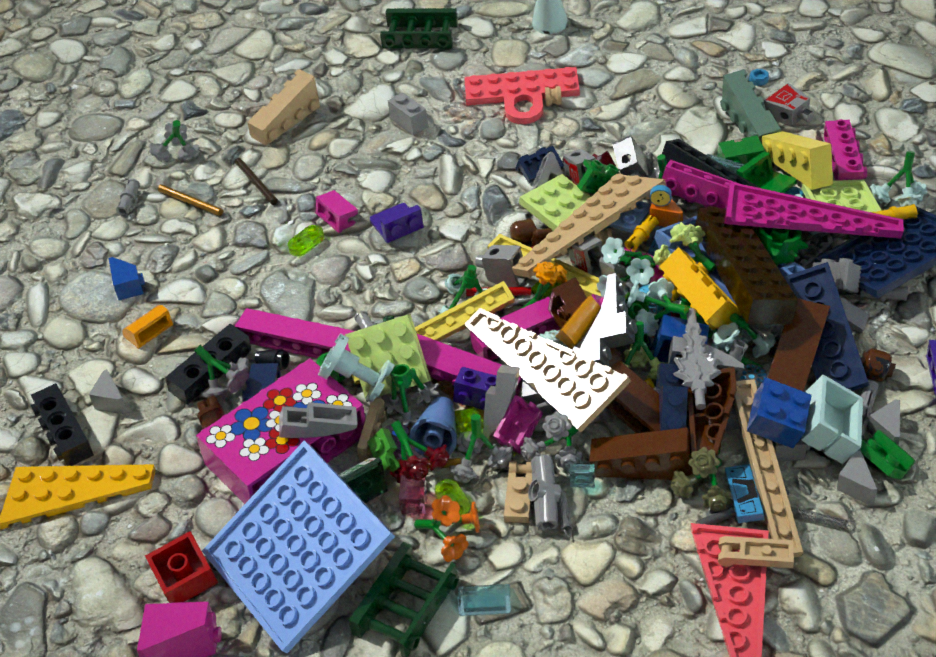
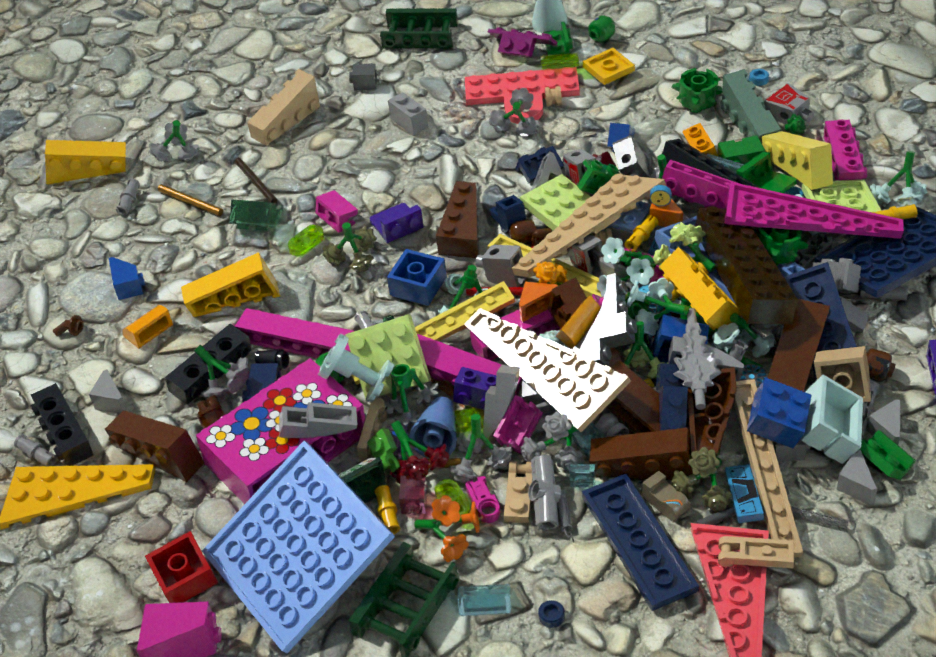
none -> light grey pin [14,434,58,466]
none -> yellow wedge [45,140,126,185]
none -> reddish brown plate [53,315,84,337]
none -> reddish brown wedge [105,410,204,483]
none -> yellow wedge [181,252,280,317]
none -> clear green slope [229,199,284,231]
none -> olive plant [323,222,377,273]
none -> dark grey brick [349,63,378,91]
none -> yellow pin [374,485,401,534]
none -> blue brick [387,249,447,306]
none -> reddish brown wedge [436,181,479,258]
none -> dark pink piece [465,476,500,523]
none -> magenta bracket [487,27,558,58]
none -> light grey plant [489,87,539,138]
none -> dark blue brick [489,195,526,233]
none -> orange slope [519,281,558,322]
none -> dark blue tile [538,600,565,628]
none -> clear neon green plate [540,53,579,69]
none -> green bracket [543,22,573,60]
none -> clear light blue plate [572,423,605,455]
none -> yellow plate [582,48,635,85]
none -> dark blue plate [582,474,699,611]
none -> green head [588,15,615,43]
none -> light grey wheel [596,413,629,437]
none -> blue slope [607,123,635,152]
none -> dark tan leg [643,471,691,521]
none -> green brick [672,68,723,113]
none -> light orange bracket [682,123,720,163]
none -> green plant [785,114,806,136]
none -> tan slope [814,346,871,402]

